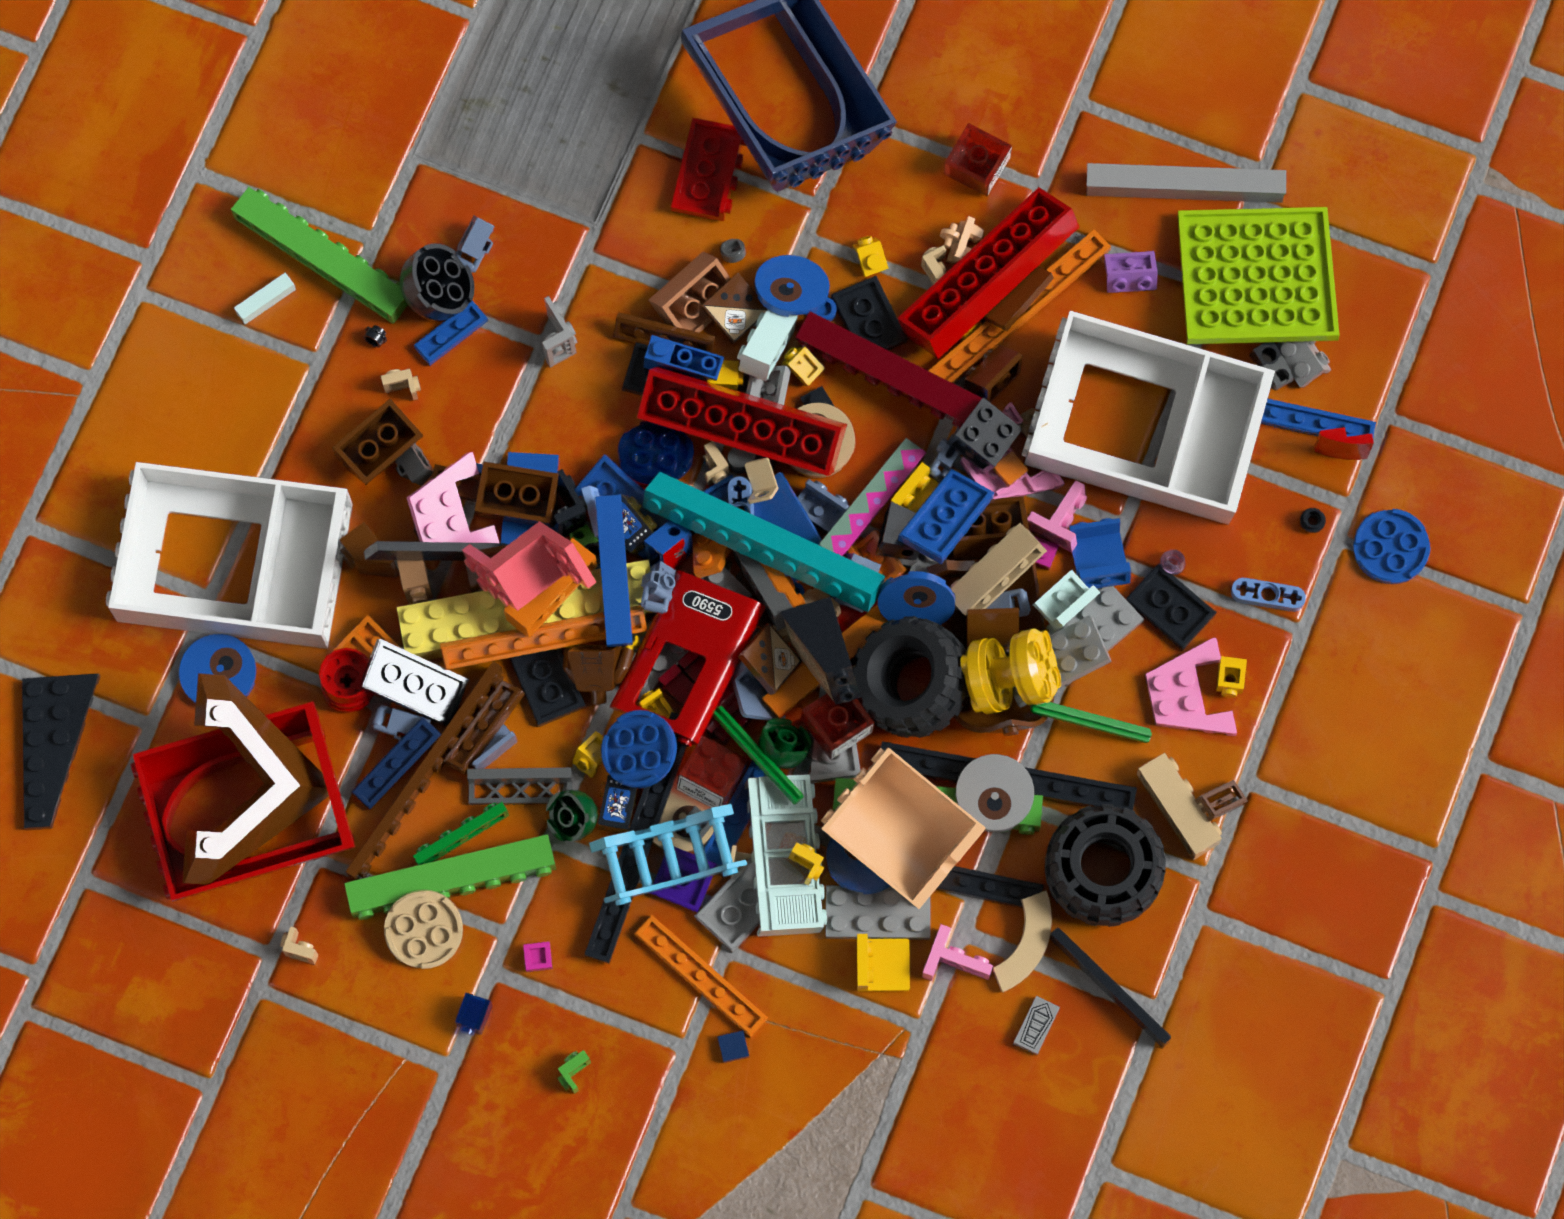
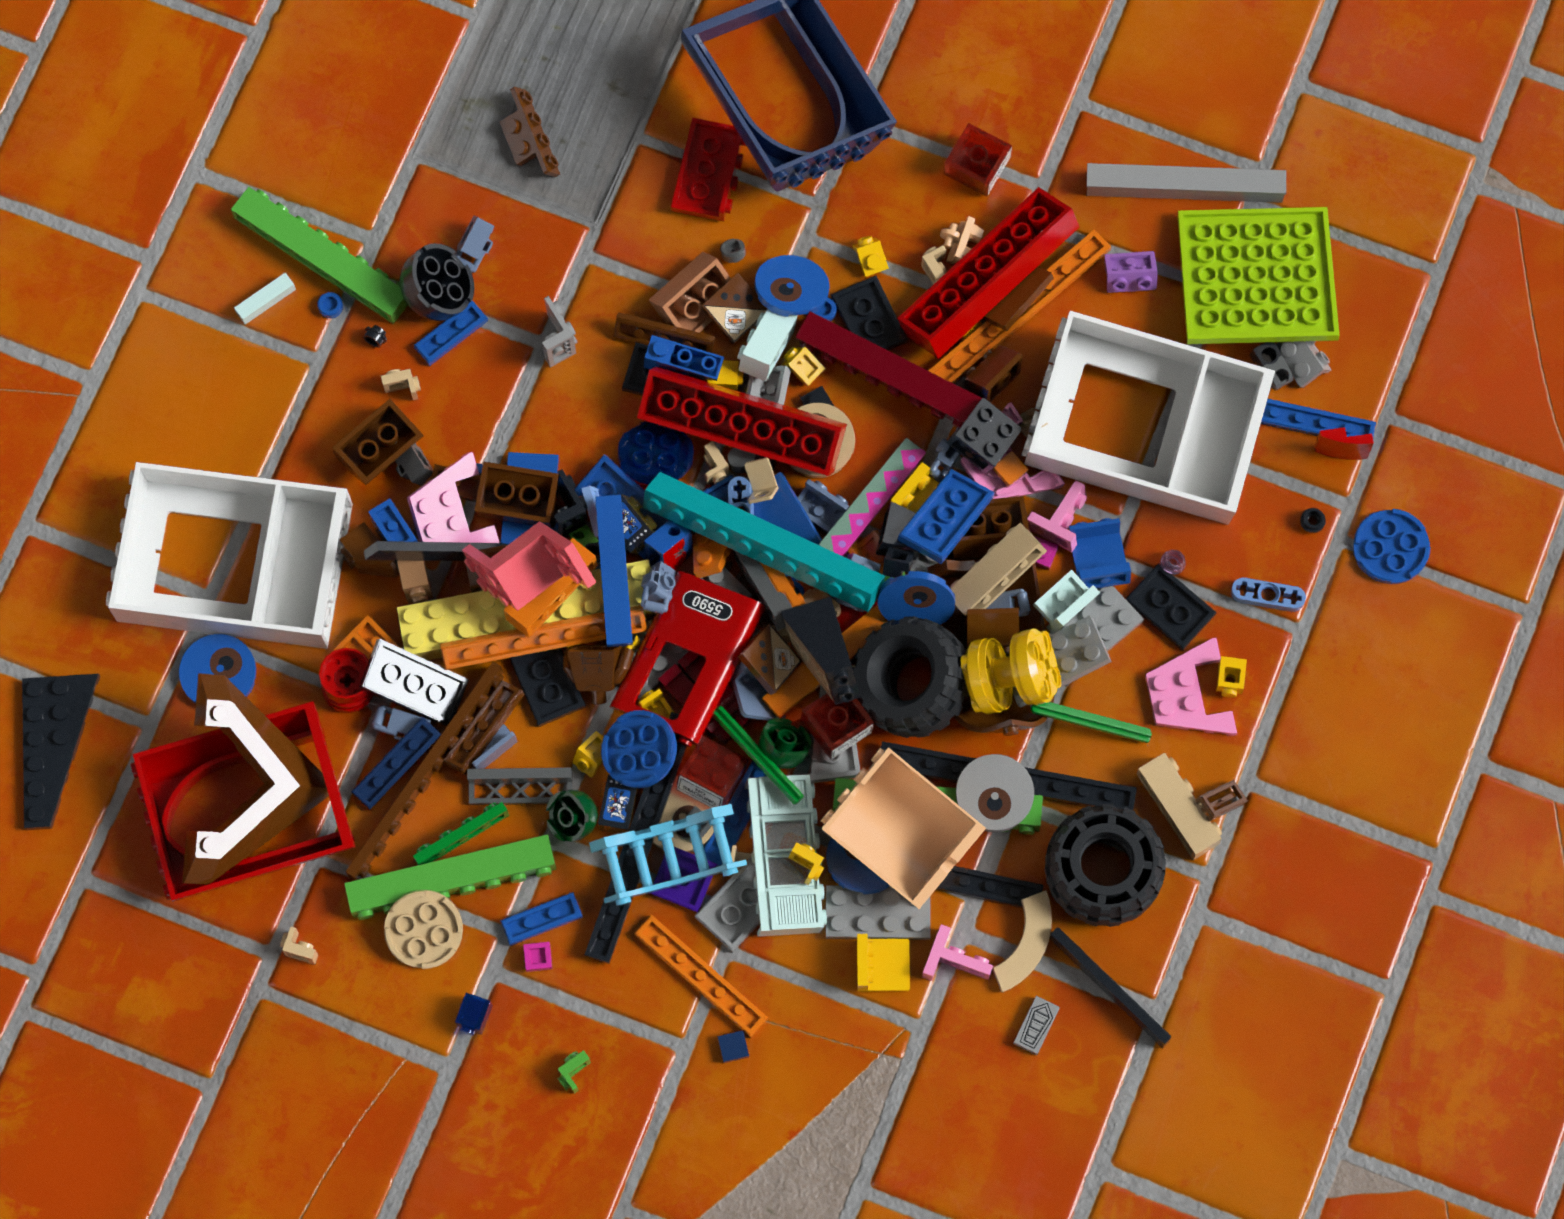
none -> blue tile [317,292,343,319]
none -> blue panel [368,498,418,563]
none -> reddish brown bracket [499,86,560,177]
none -> blue tile [500,892,583,946]
none -> black leg [883,547,914,582]

